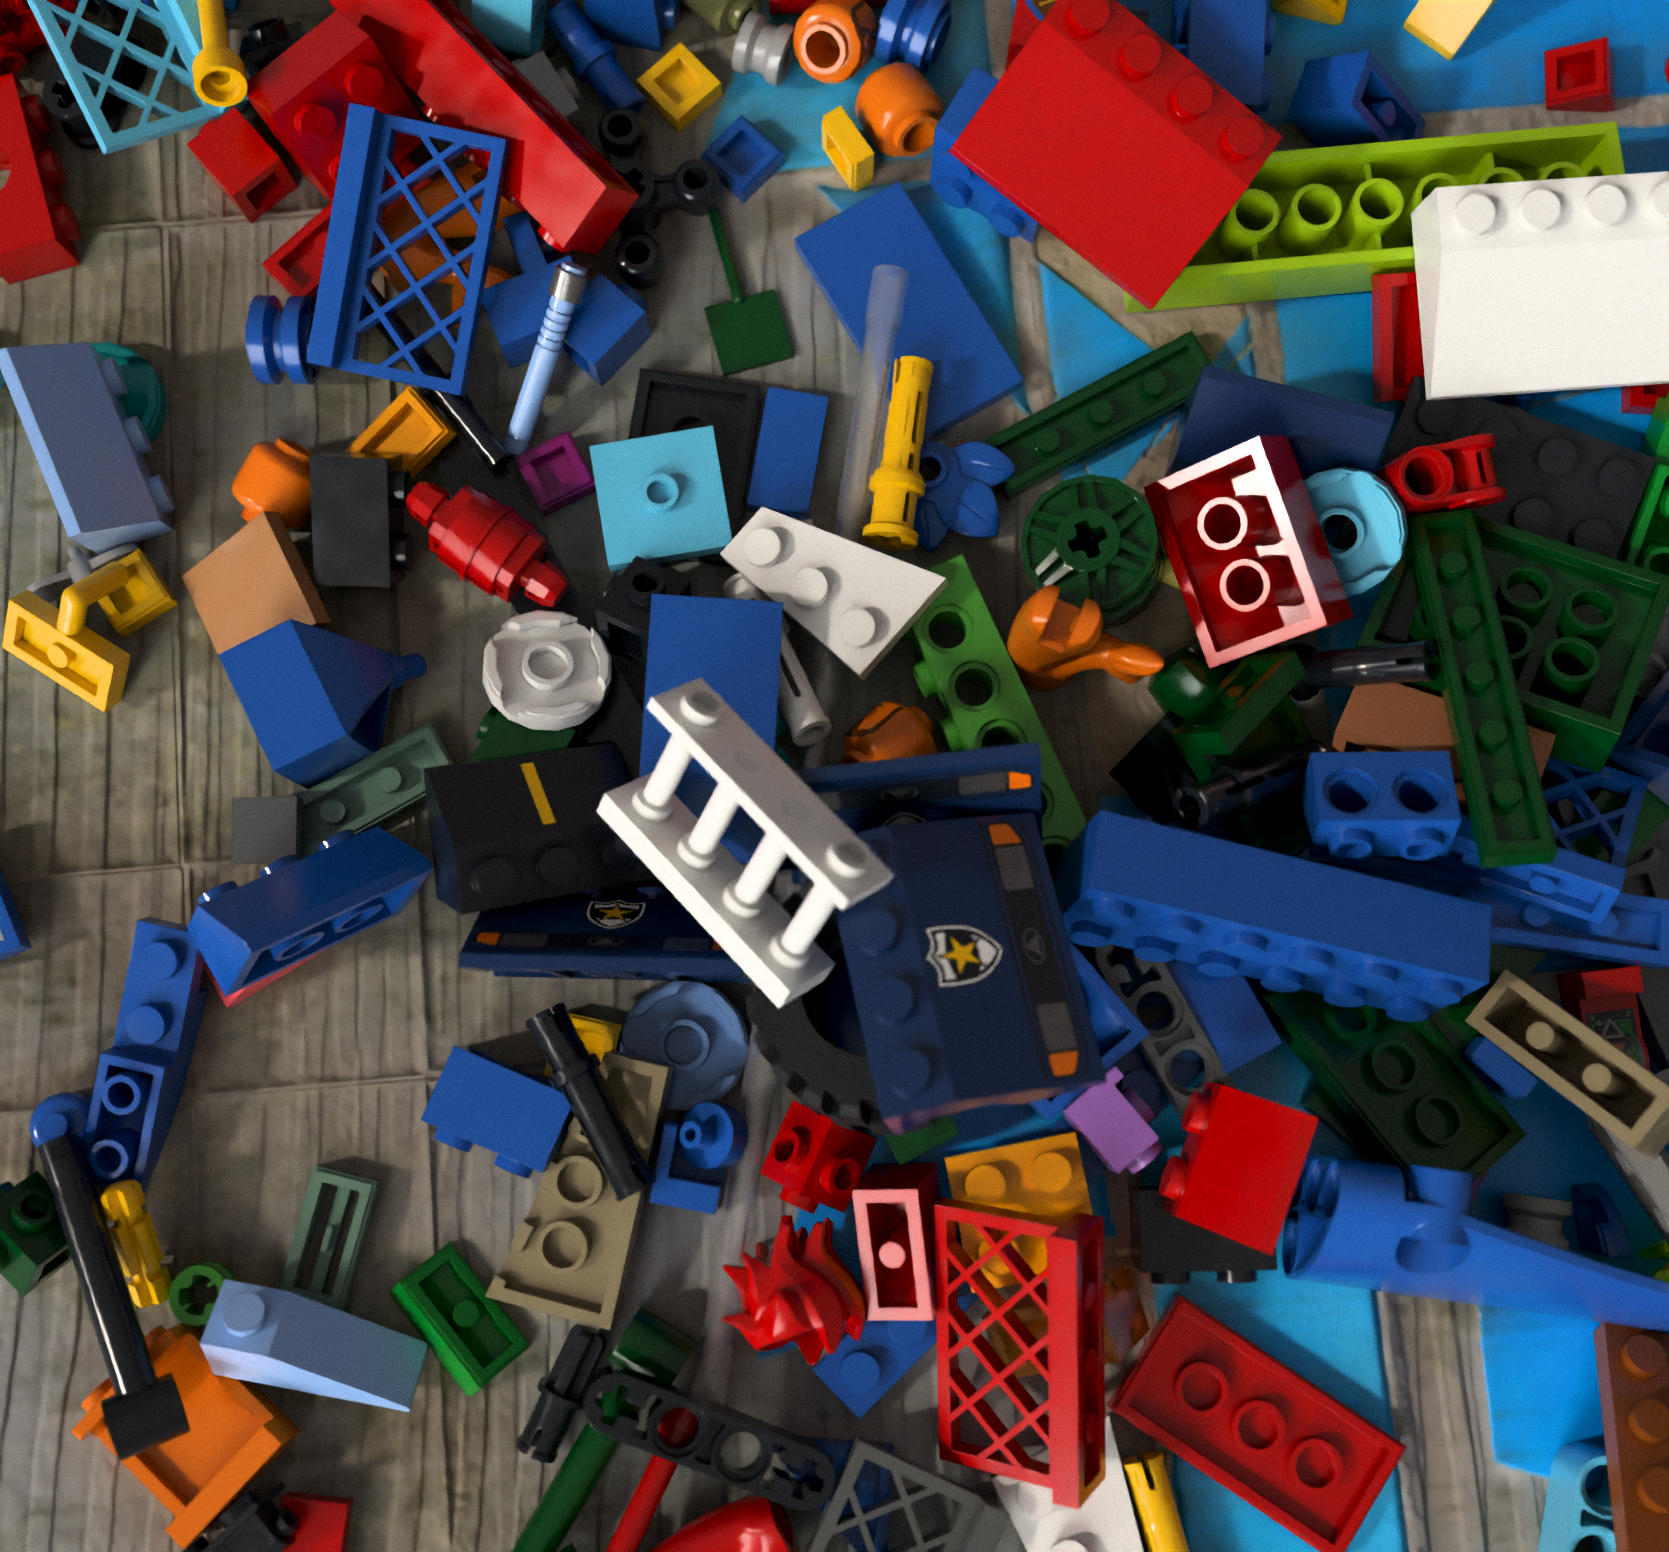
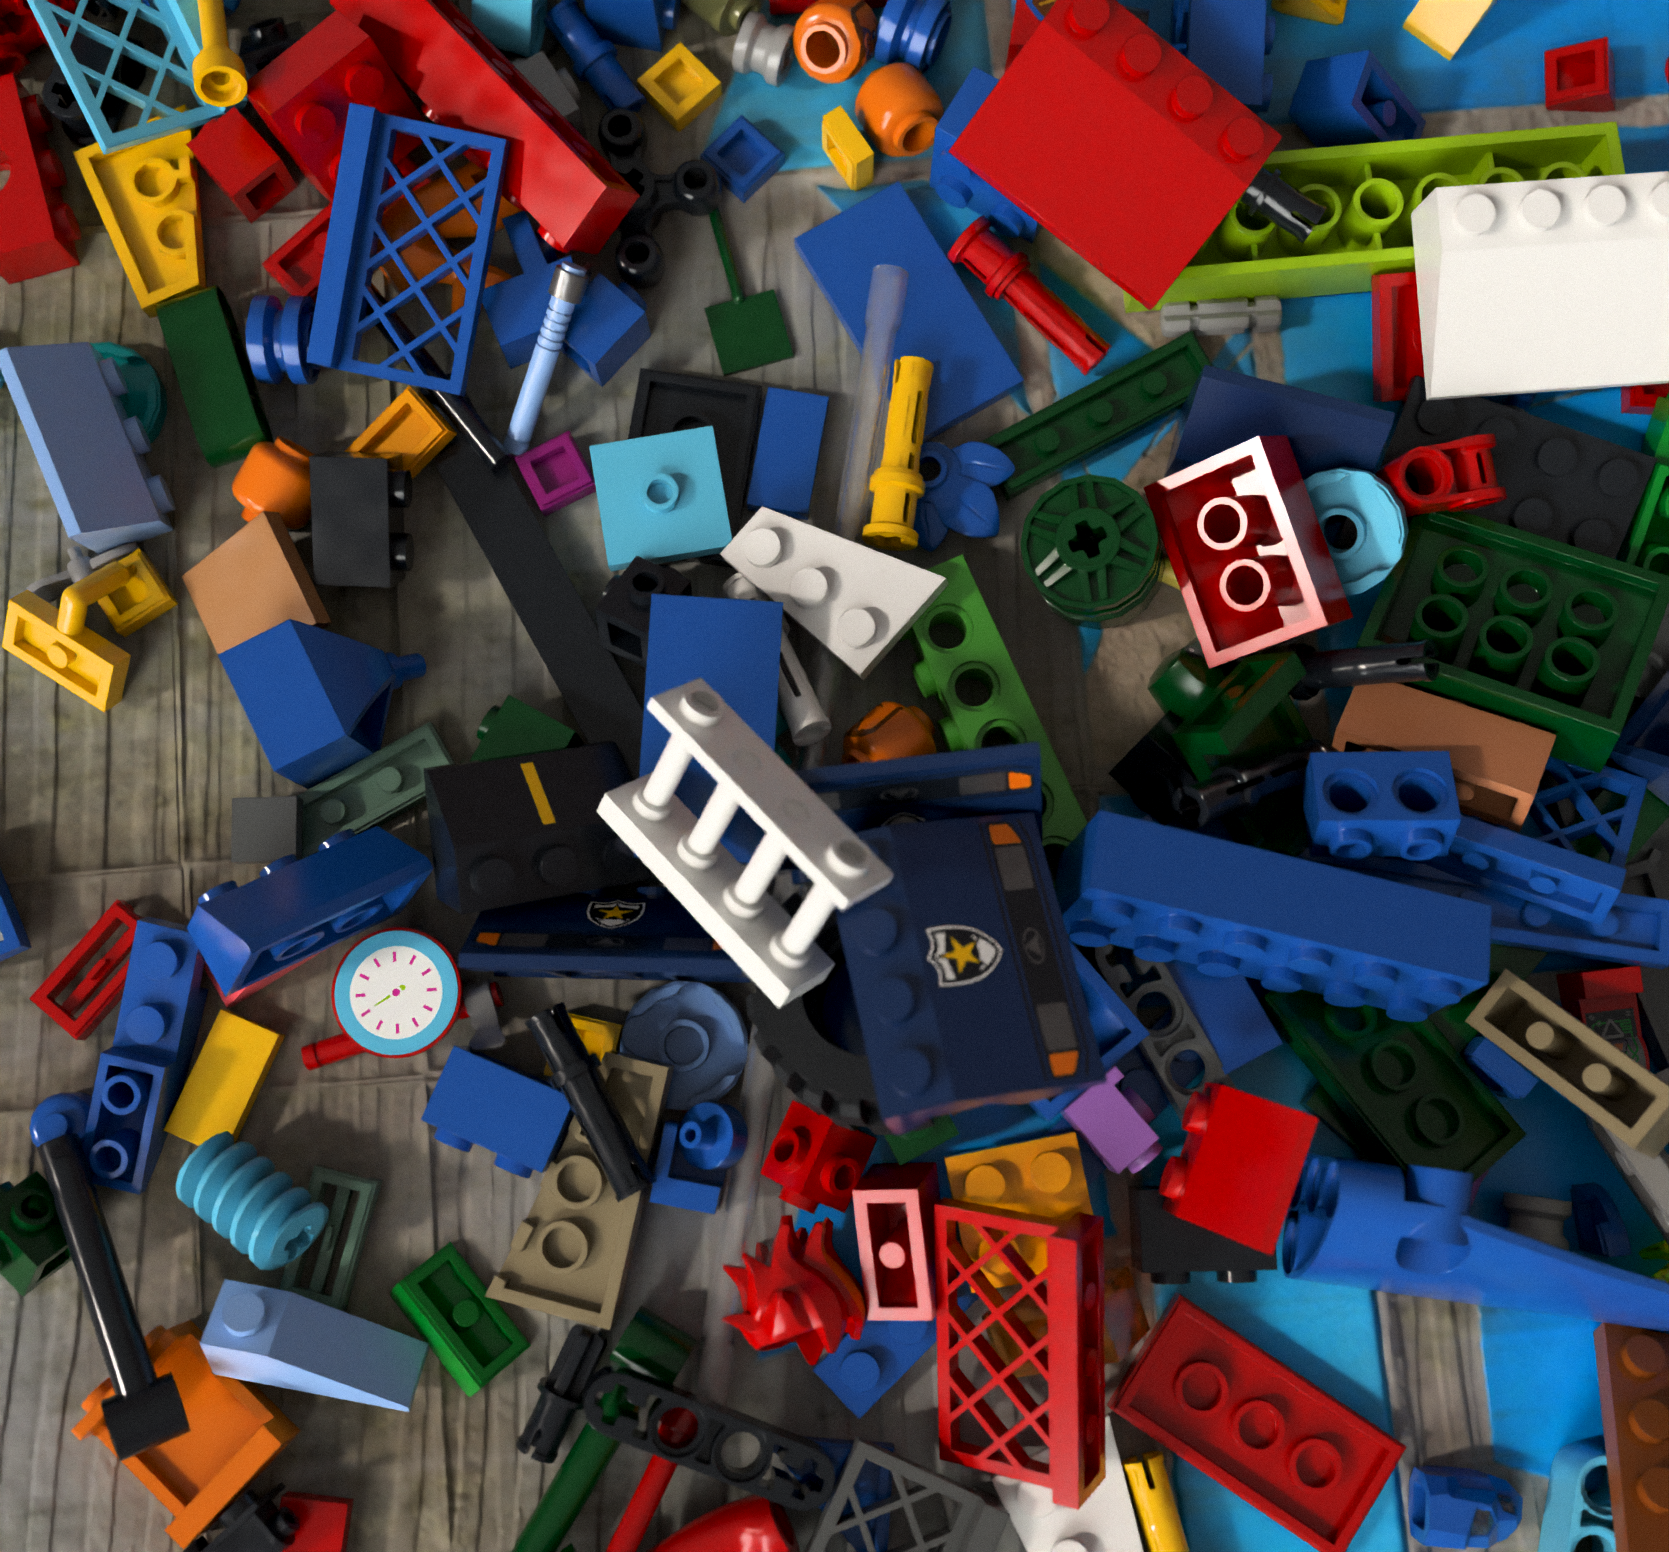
yellow axle [100,1179,172,1308] -> none
bright green bush [168,1261,237,1326] -> none
red piece [406,481,569,607] -> none
white tile [482,610,612,731] -> none
orange piece [1006,585,1164,692] -> none
dark green tile [1407,509,1558,868] -> none
none -> red tile [29,899,145,1040]
none -> yellow wing [73,104,206,319]
none -> dark green beam [156,284,274,468]
none -> yellow tile [164,1009,286,1146]
none -> medium azure piece [176,1131,329,1271]
none -> piece [301,979,507,1071]
none -> piece [331,927,463,1058]
none -> red pin [947,215,1113,376]
none -> light grey axle [1160,295,1282,338]
none -> black pin [1240,167,1327,243]
none -> blue rock [1408,1465,1523,1550]

